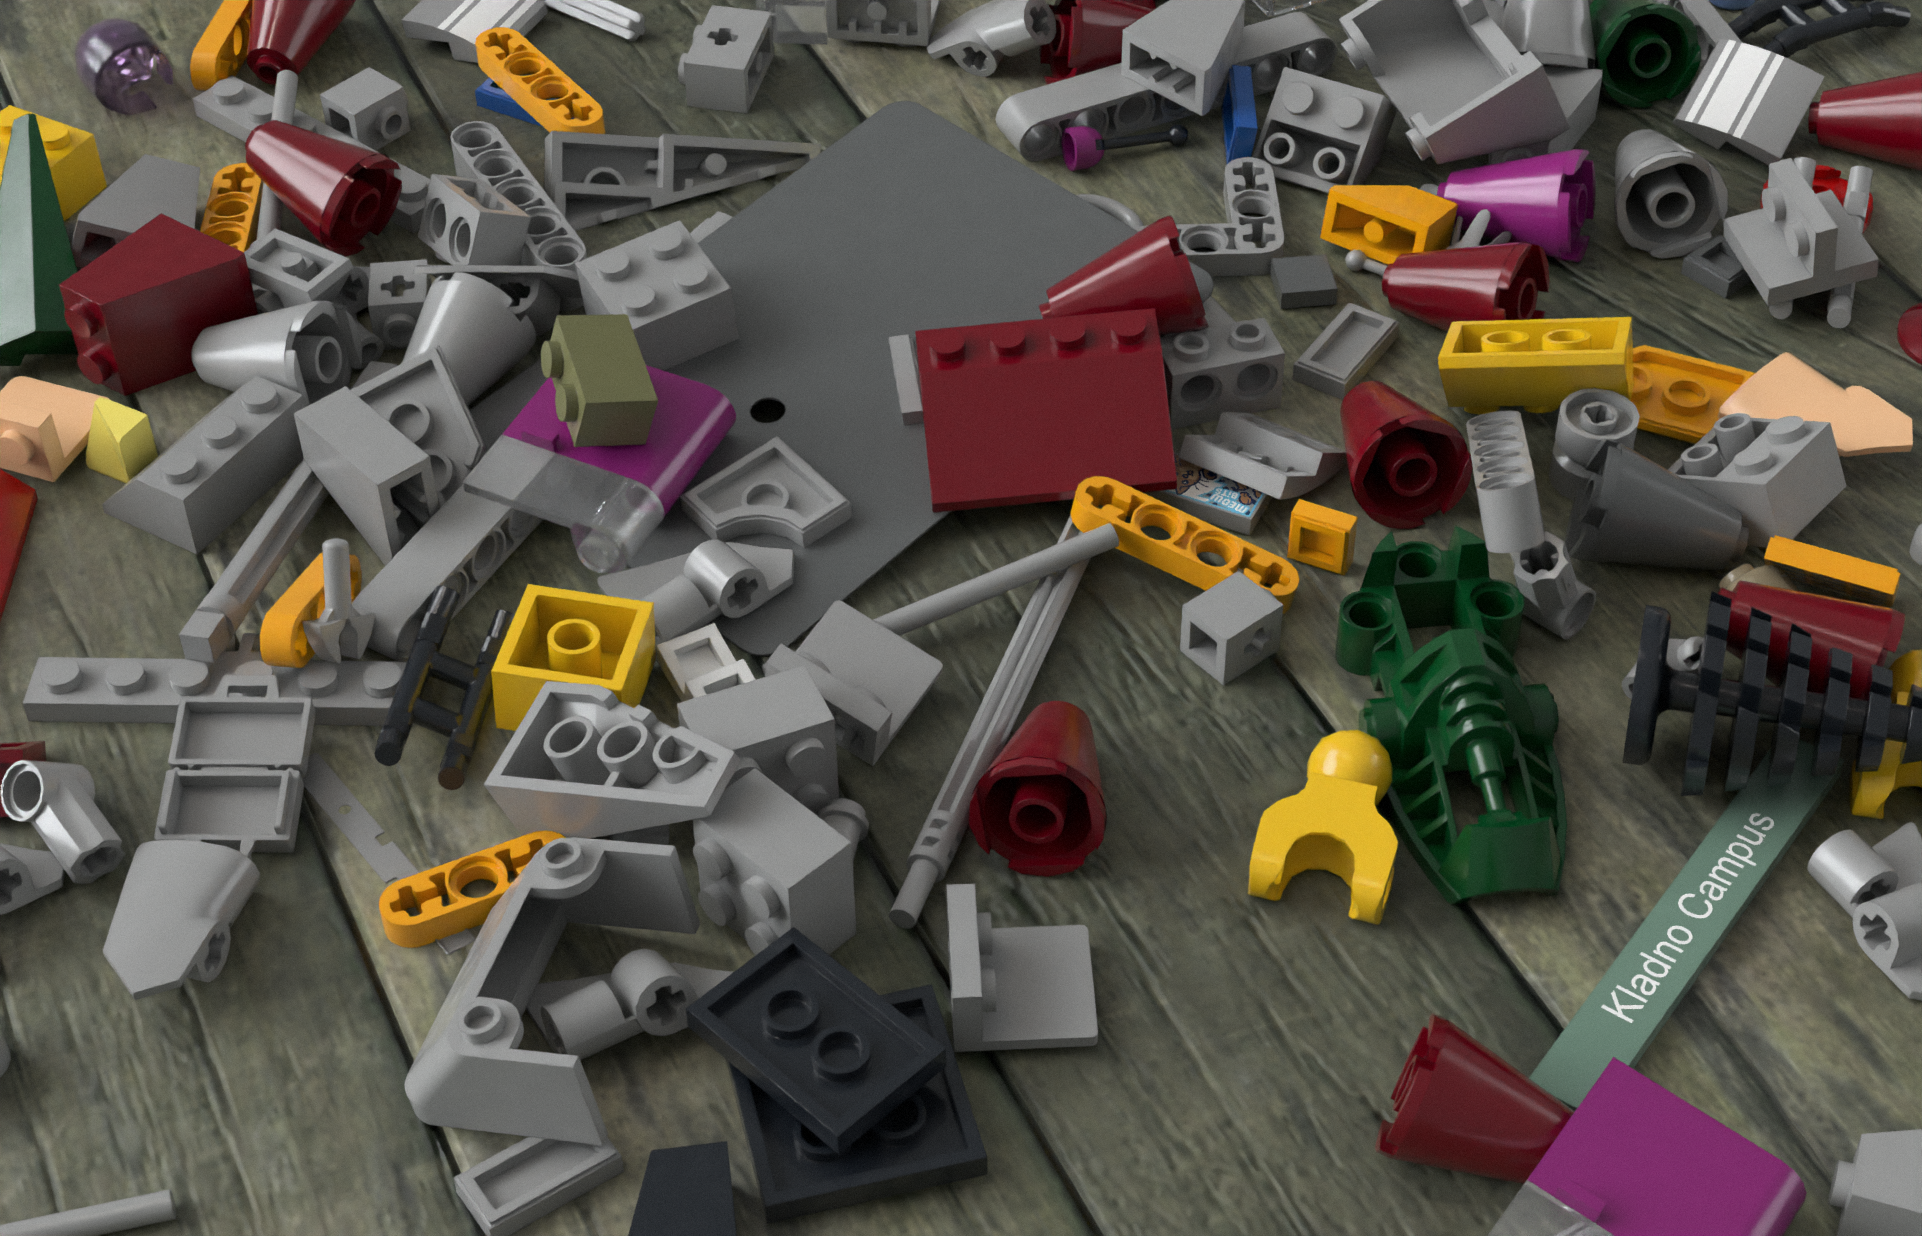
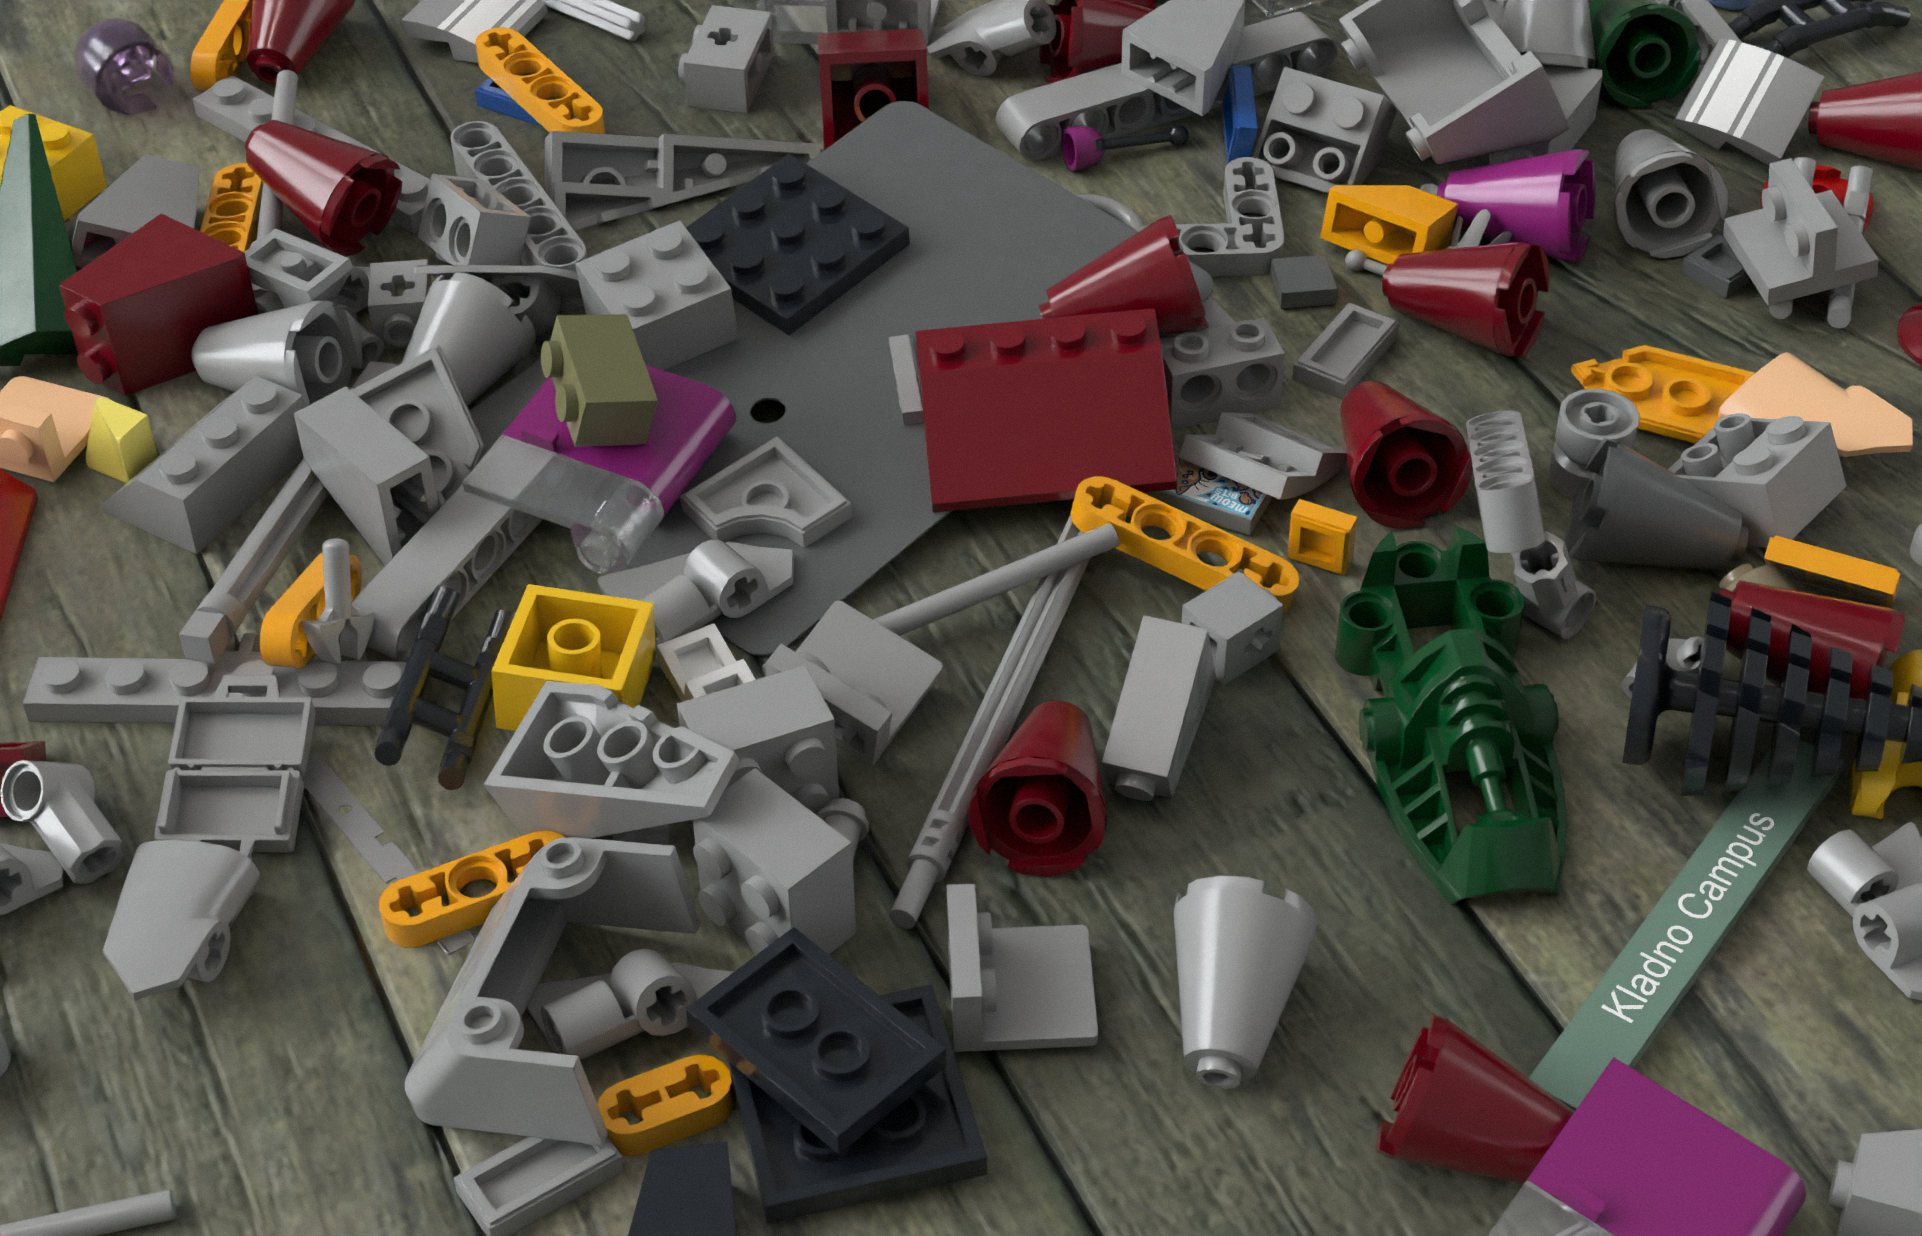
light grey brick [320,67,411,151] -> none
yellow piece [1248,730,1398,925] -> none
yellow slope [1438,317,1634,414] -> none
none -> light orange beam [597,1054,734,1156]
none -> black plate [686,154,910,336]
none -> dark red slope [817,29,929,150]
none -> light grey slope [1102,615,1216,801]
none -> light grey cone [1174,875,1317,1089]

